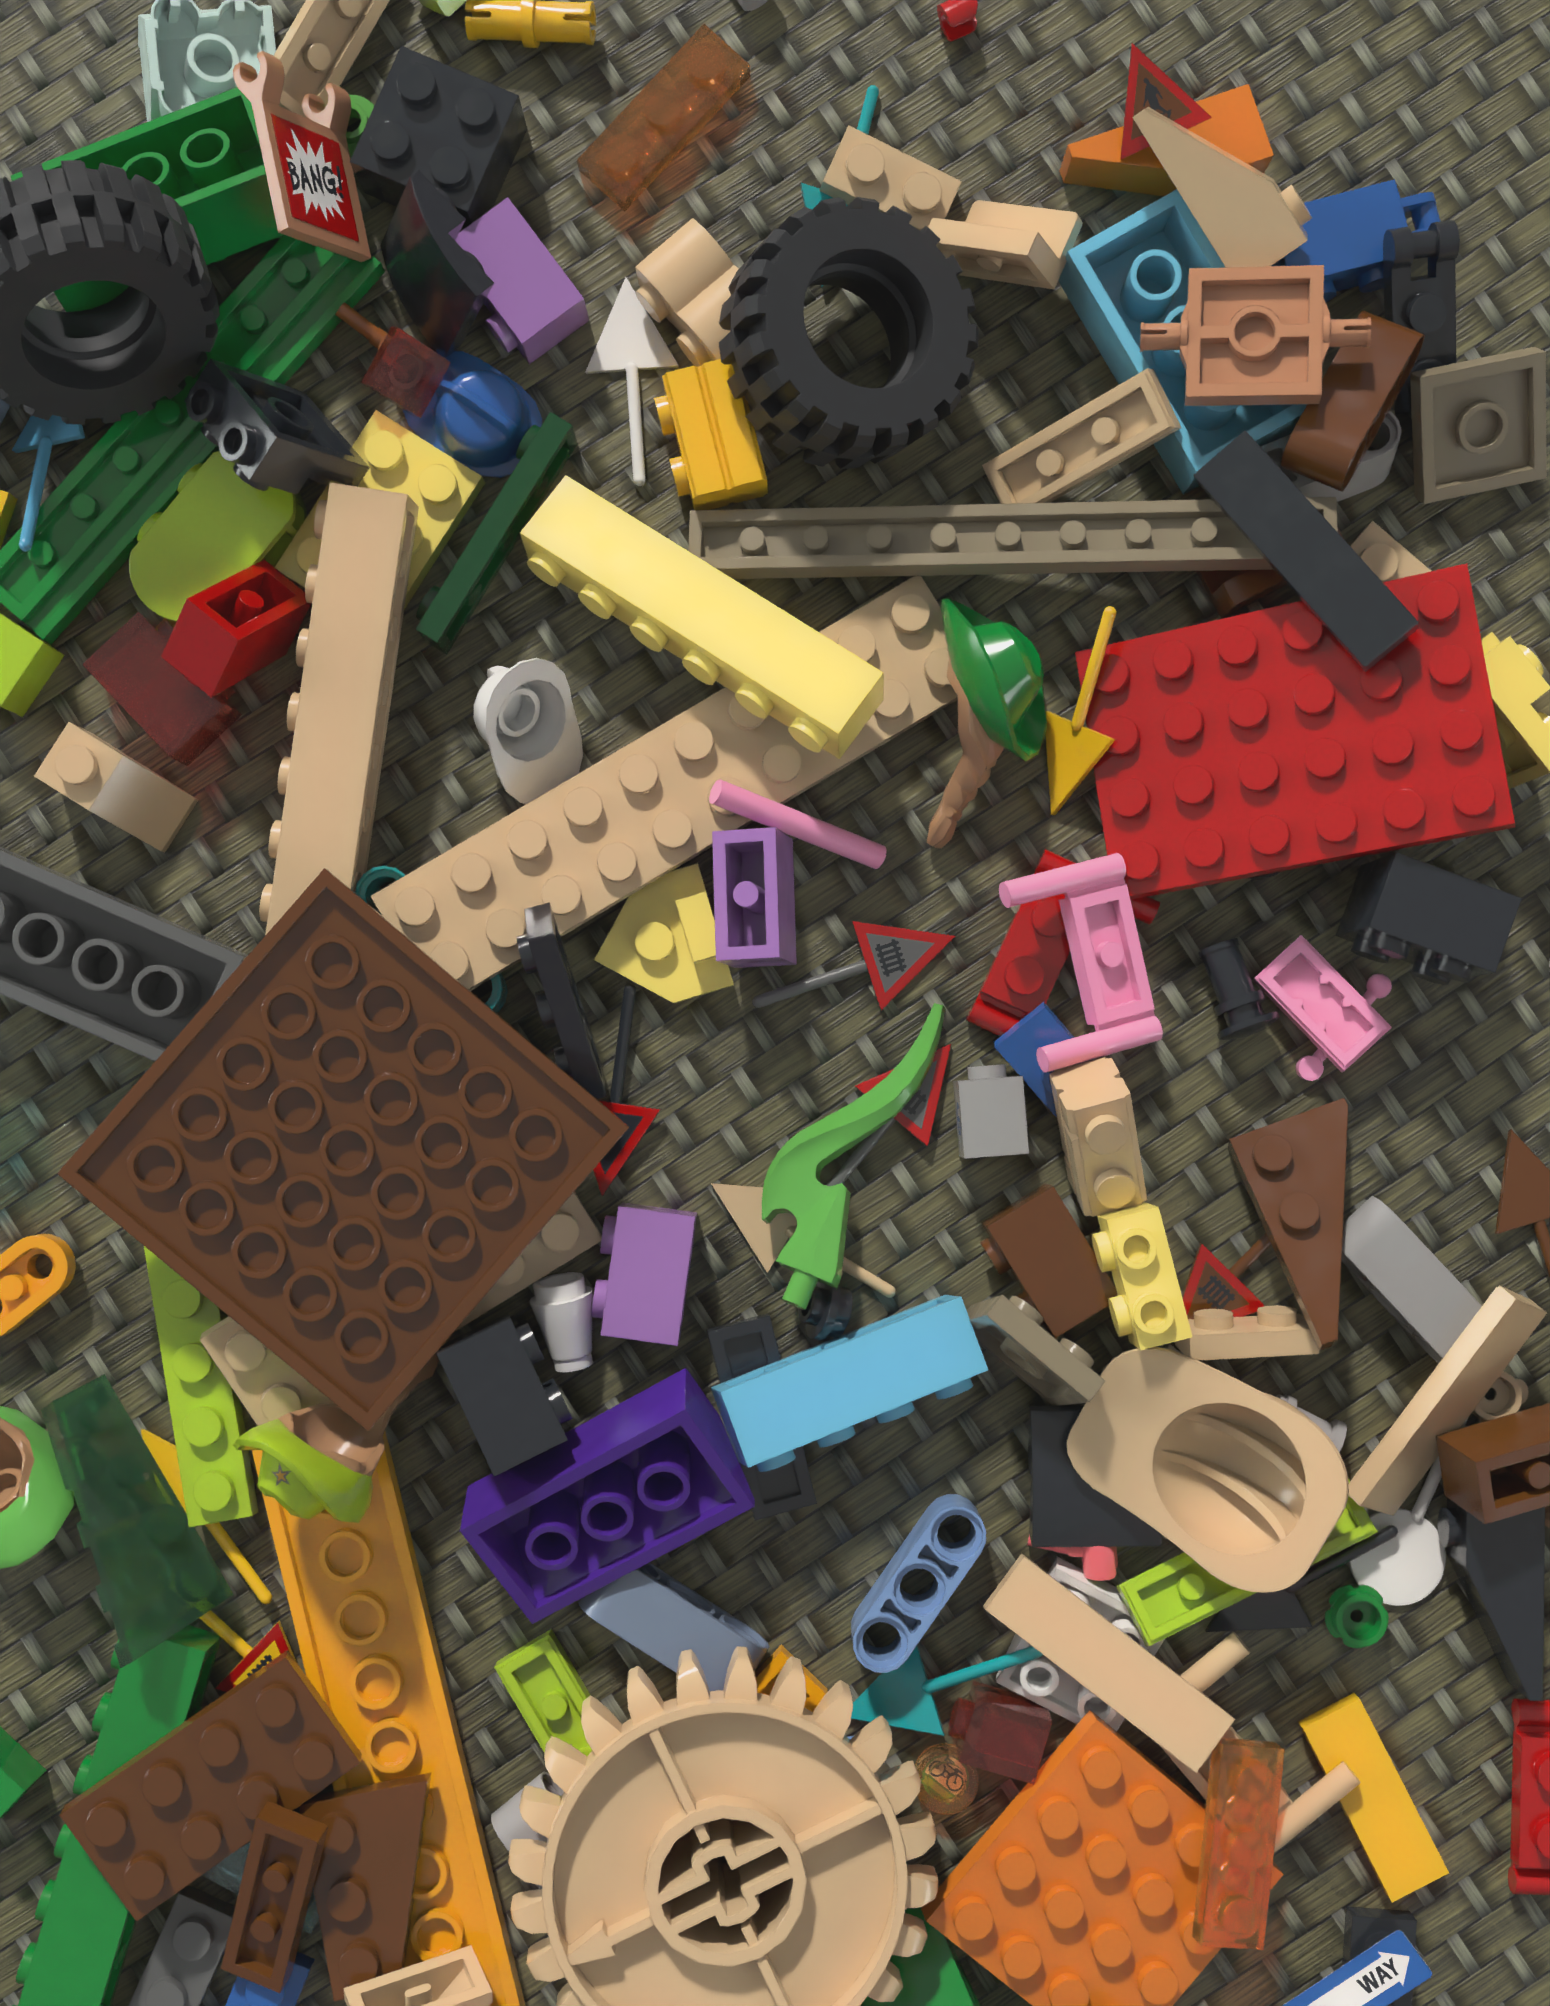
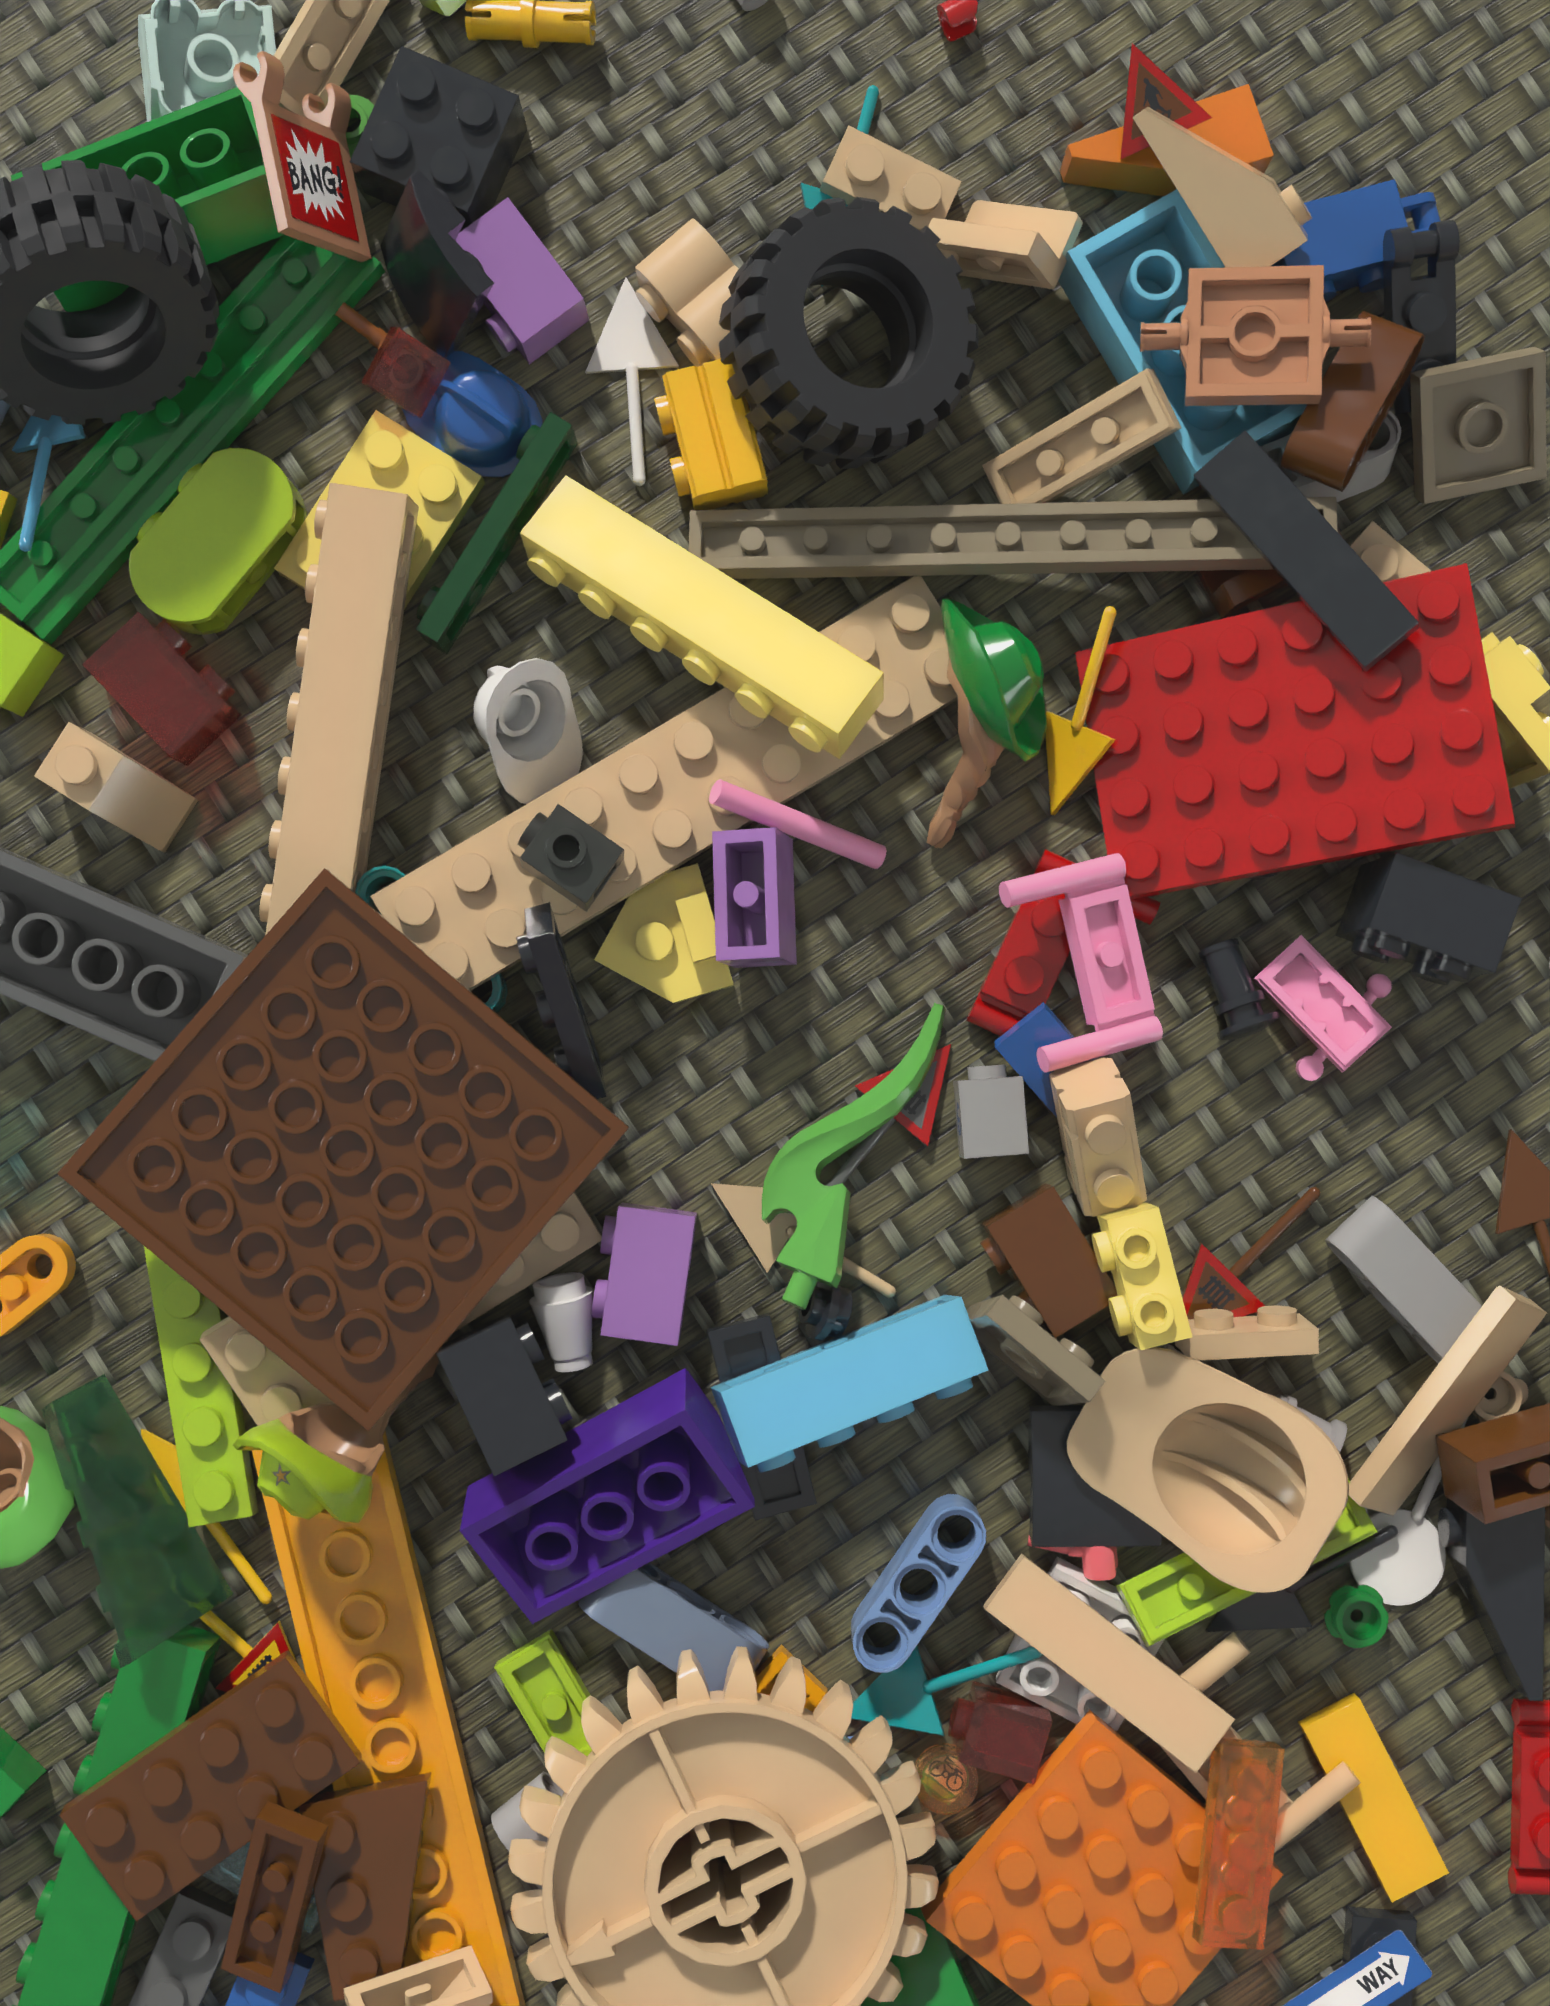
red brick [161,560,311,698] -> none
black plate [184,359,370,494] -> none
clear orange plate [577,24,751,212] -> none
piece [593,984,661,1196] -> none
piece [752,921,955,1010] -> none
reddish brown wing [1228,1098,1348,1351] -> none
none -> pearl dark grey brick [517,804,624,912]

